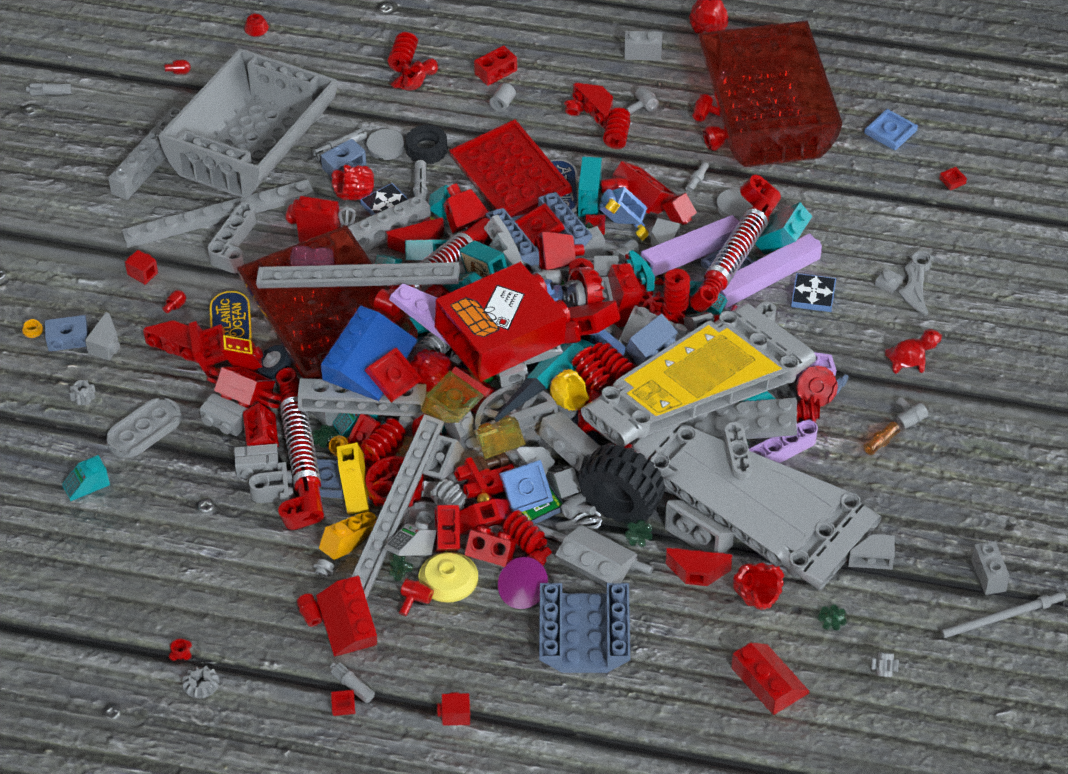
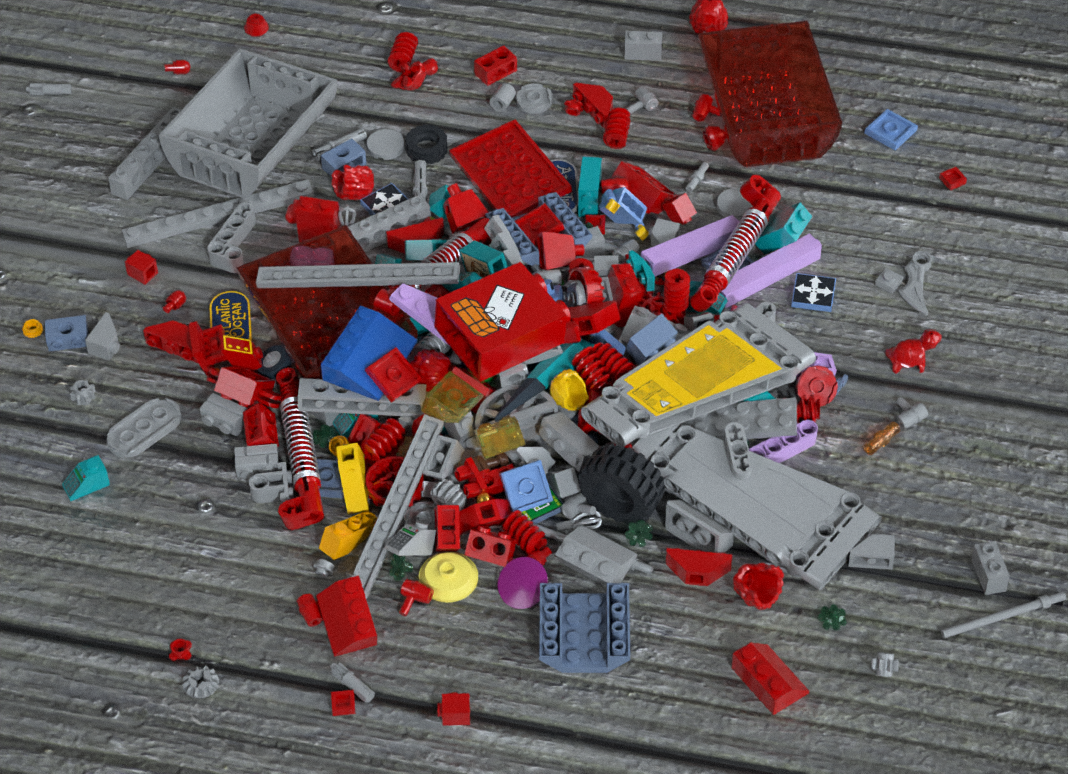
none -> light grey tile [516,83,553,114]

